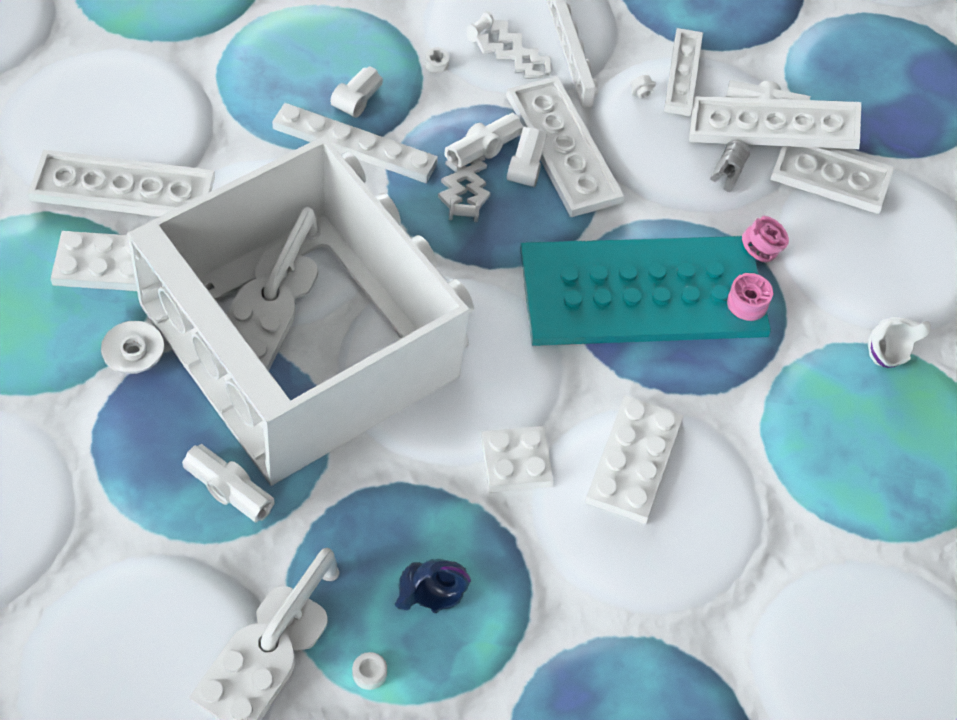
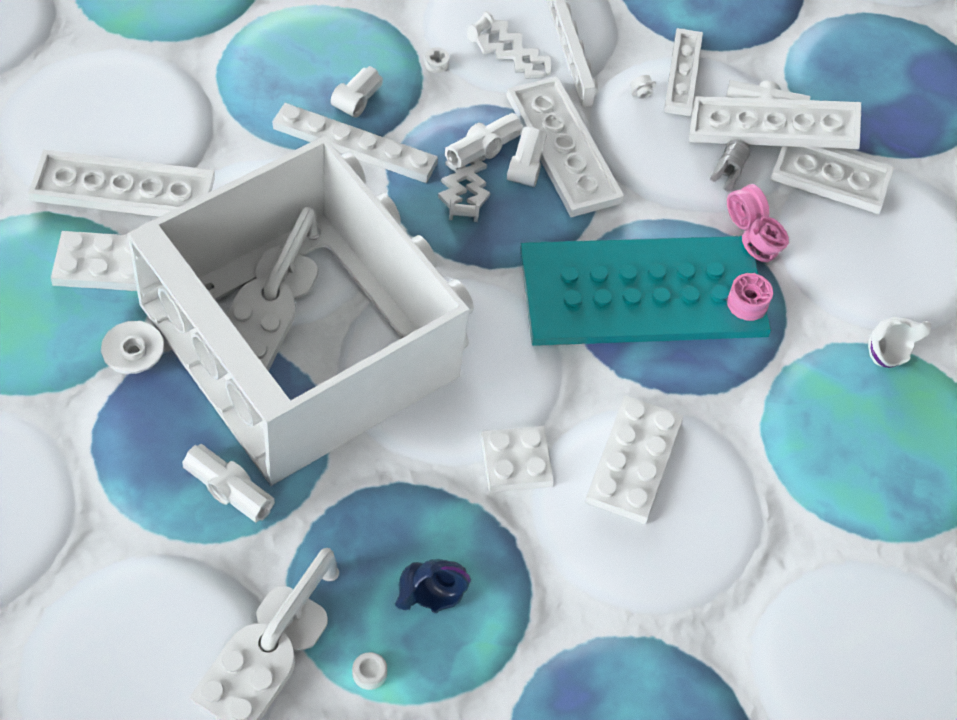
none -> bright pink wheel [727,184,769,230]

